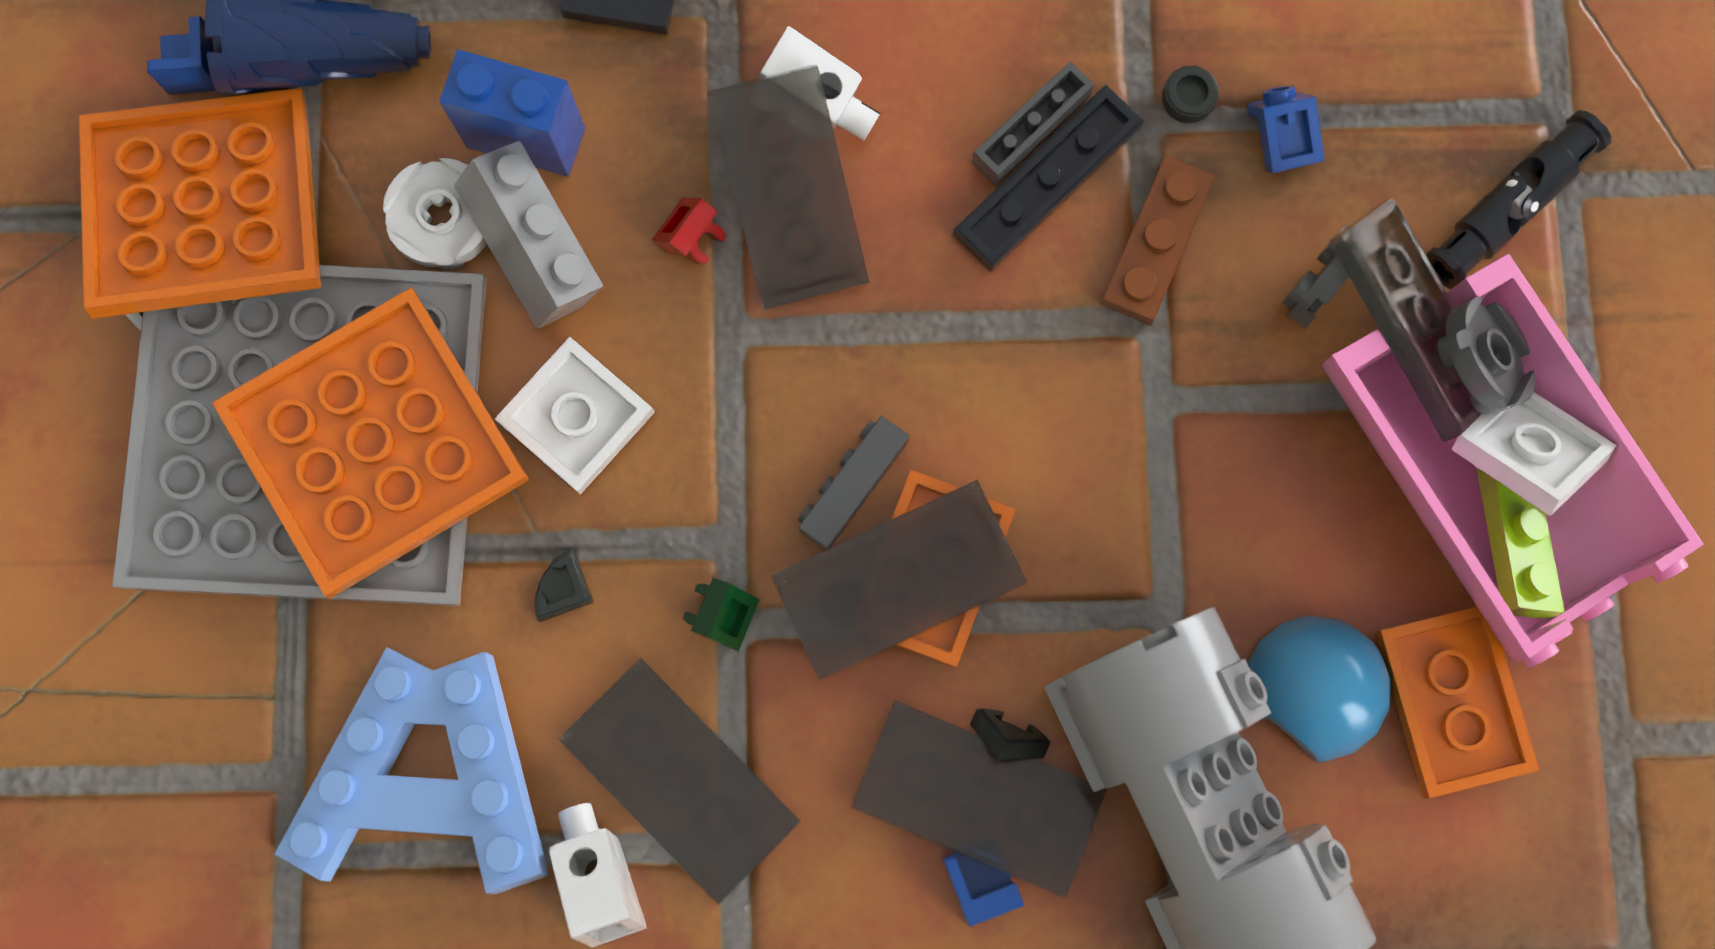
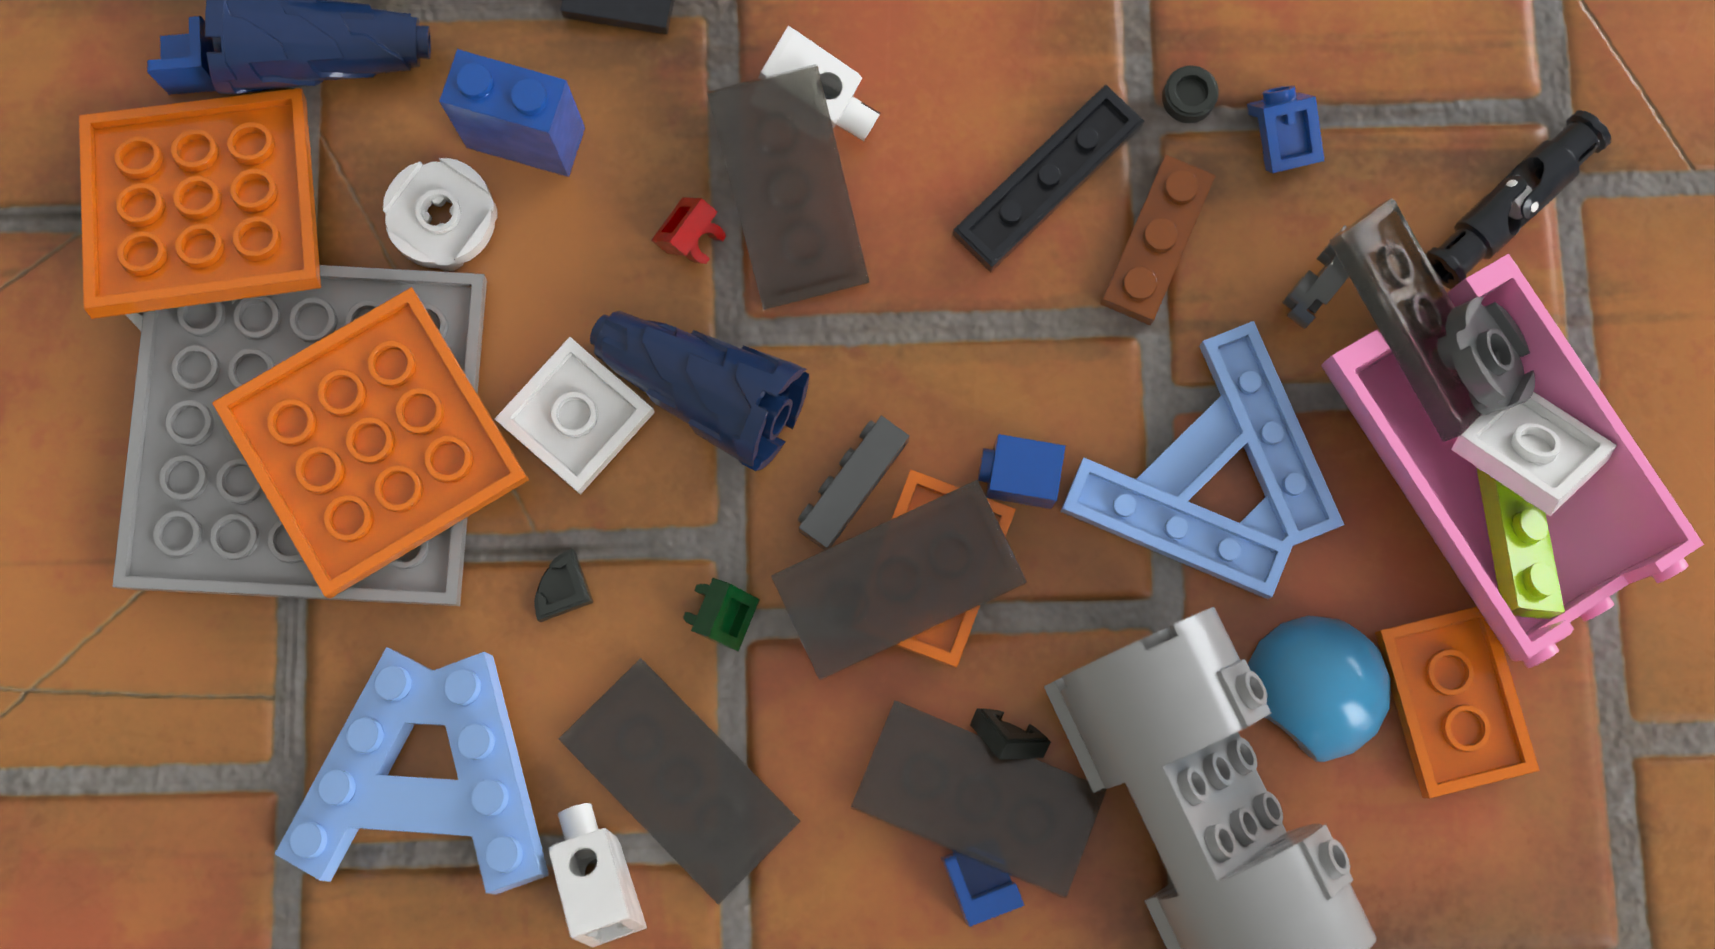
light grey brick [454,140,603,329] -> none
dark grey piece [972,61,1094,186] -> none
none -> dark blue cone [590,311,809,471]
none -> blue brick [978,434,1066,509]
none -> light blue plate [1060,321,1344,599]

